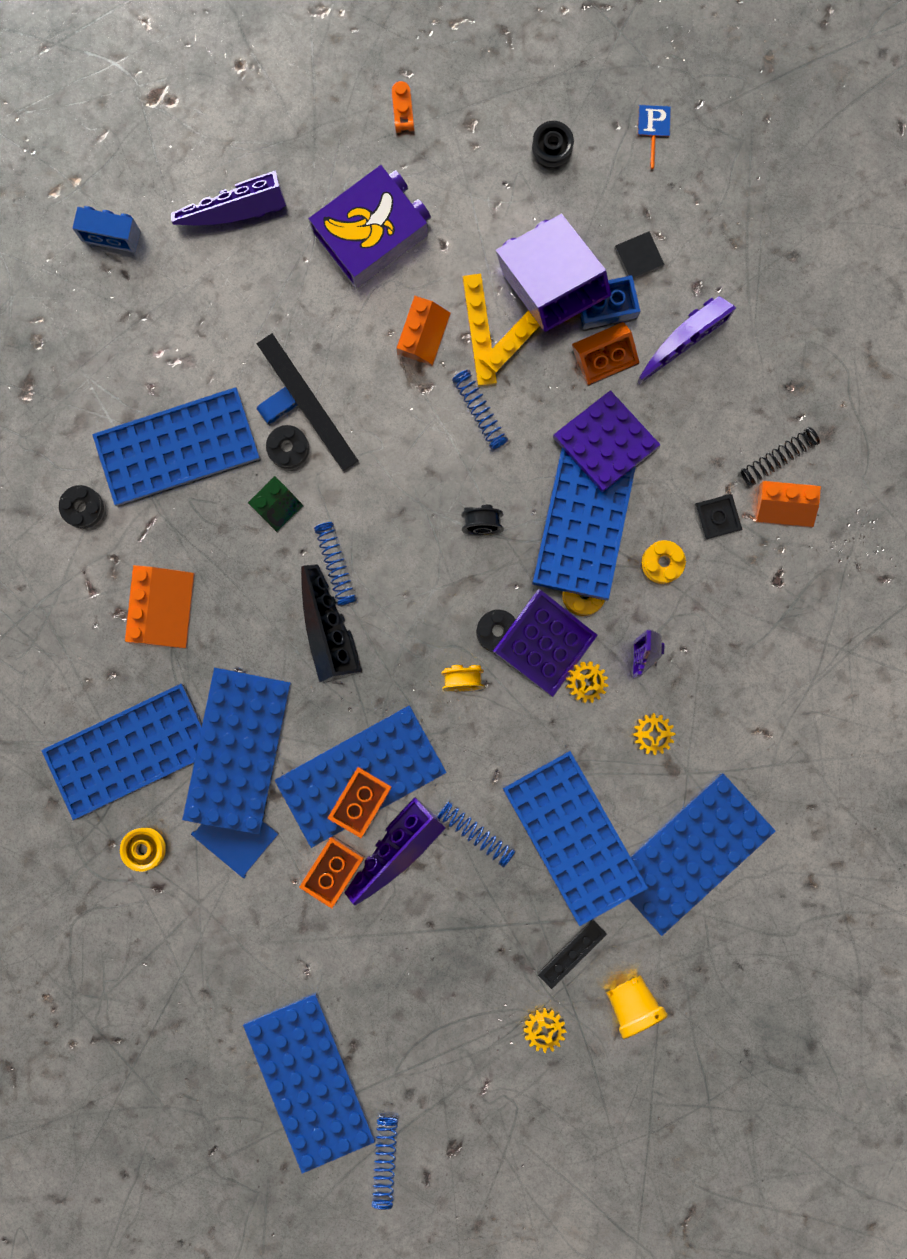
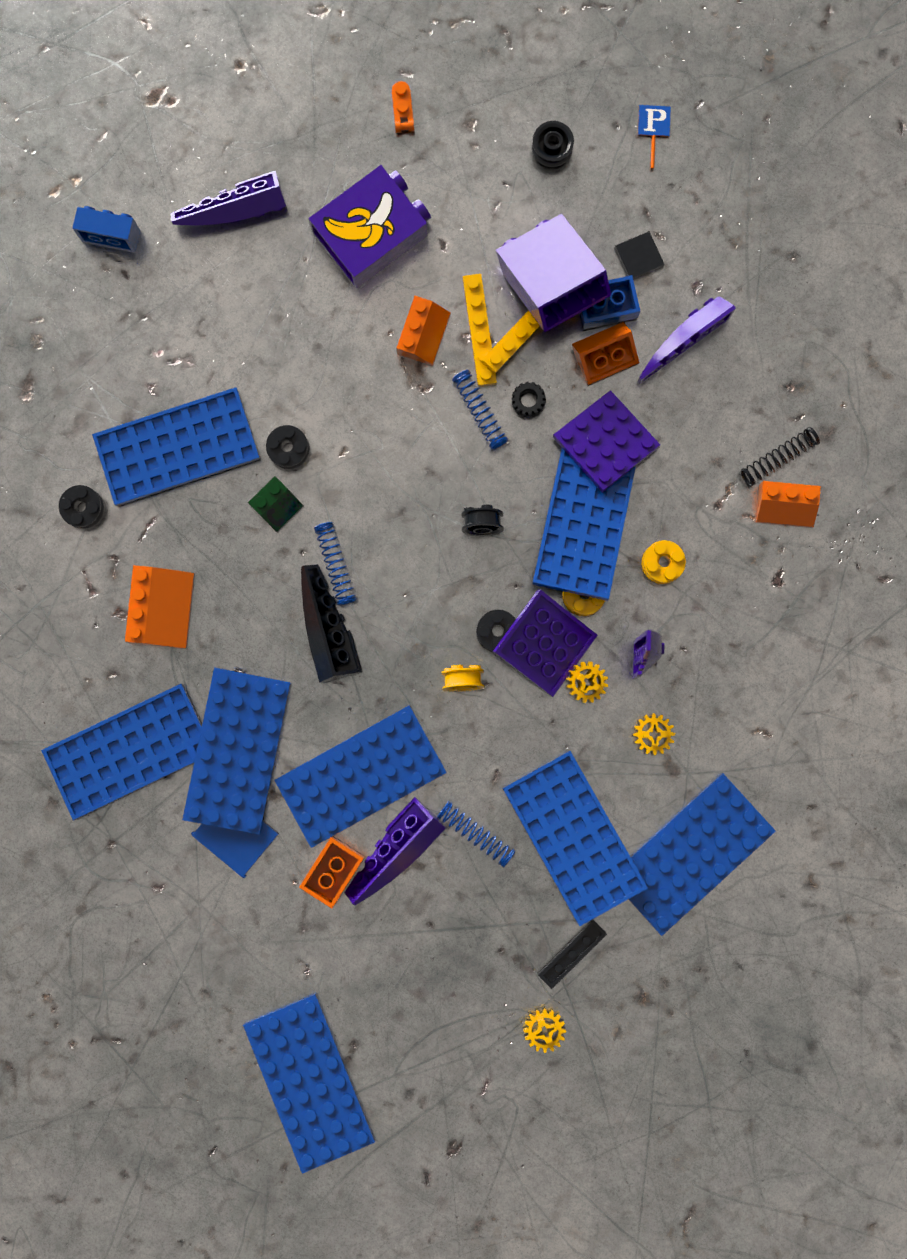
yellow wheel [120,828,166,872] -> none
black tile [256,333,359,471] -> none
blue beam [256,387,298,424] -> none
orange brick [328,767,392,838] -> none
blue piece [372,1118,398,1210] -> none
yellow piece [606,975,668,1039] -> none
black tile [694,494,742,541] -> none
none -> black tyre [512,381,546,418]

